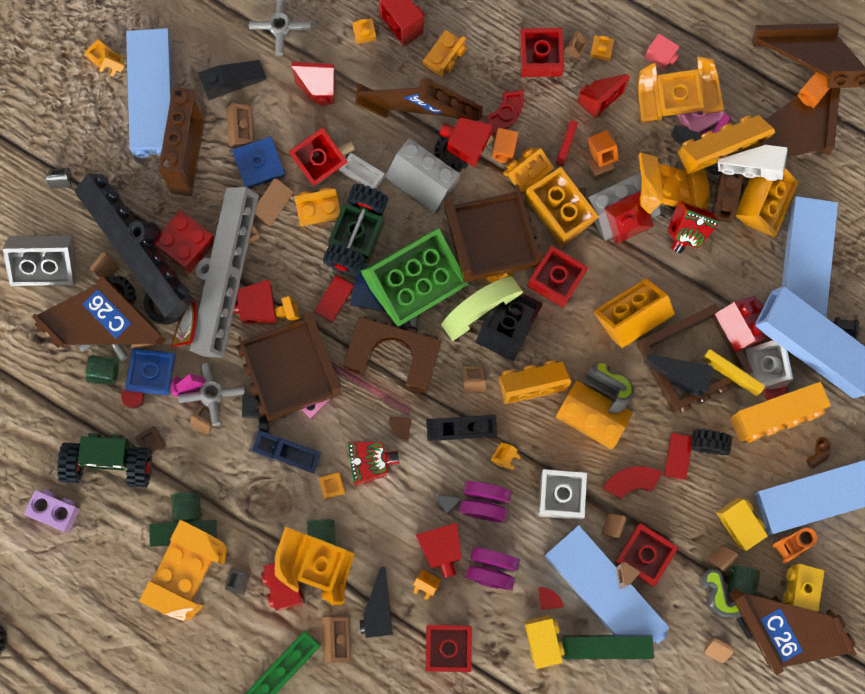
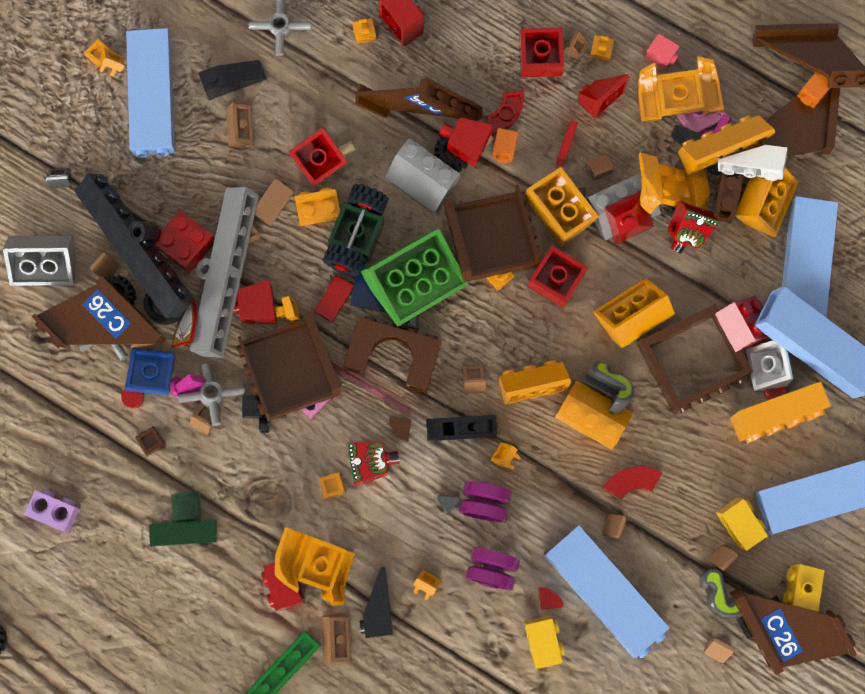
brick [57,433,152,488] -> none
clear green piece [86,355,119,385] -> none
light orange piece [139,520,227,621] -> none
reddish brown window [158,87,206,196] -> none
dark grey slope [225,568,251,595] -> none
blue plate [232,137,285,189] -> none
dark blue slope [248,430,321,474] -> none
slope [291,62,336,106] -> none
clear green piece [306,519,336,546] -> none
white tile [339,152,386,189] -> none
red torso [416,523,461,579] -> none
light orange bracket [423,30,467,77] -> none
red brick [425,625,472,672] -> none
yellowish green slope [441,276,523,341] -> none
black slope [475,293,543,362] -> none
light orange bracket [502,147,555,192] -> none
white brick [538,469,587,520] -> none
dark green tile [562,635,655,659] -> none
orange brick [588,130,619,168] -> none
red brick [614,523,679,587] -> none
medium nougat slope [616,562,640,589] -> none
black slope [644,354,713,397] -> none
red tile [664,433,692,480] -> none
black tyre [690,429,732,455] -> none
yellow tile [701,349,765,396] -> none
clear green piece [727,566,761,596] -> none
orange piece [772,528,817,564] -> none
reddish brown arm [806,437,830,469] -> none
black bush [833,317,859,338] -> none

